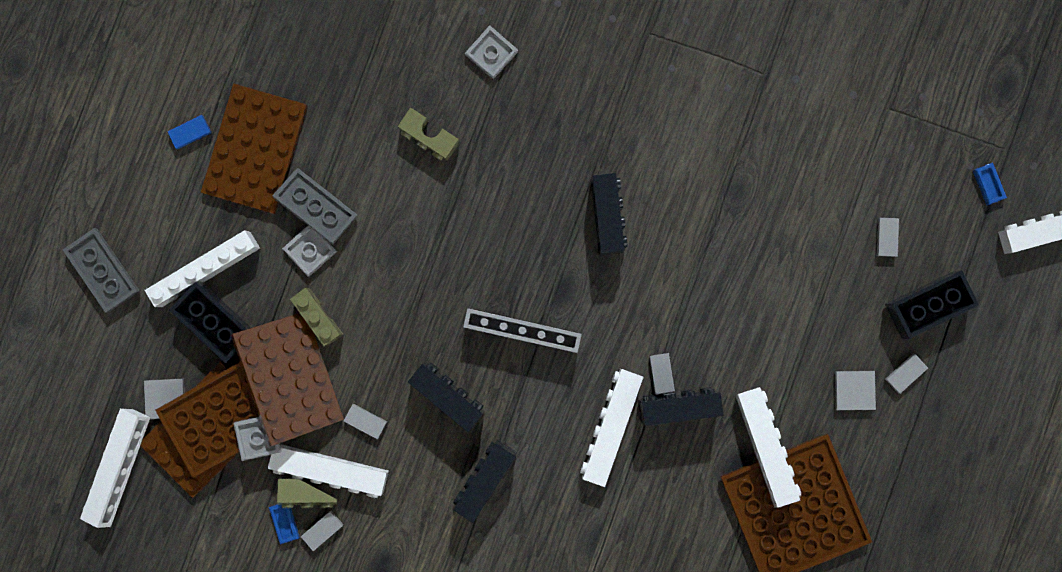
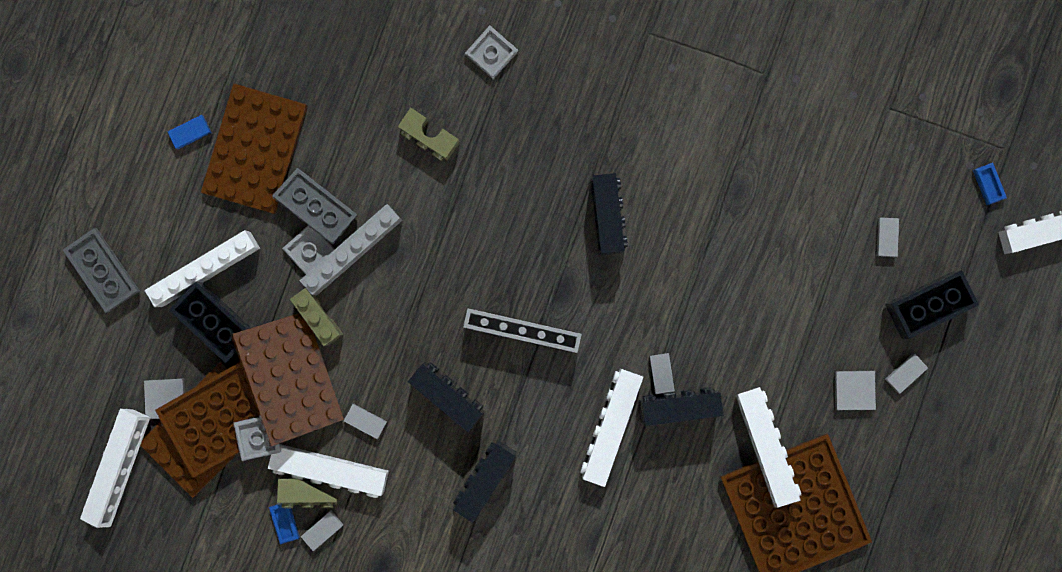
none -> light grey brick [299,204,402,296]

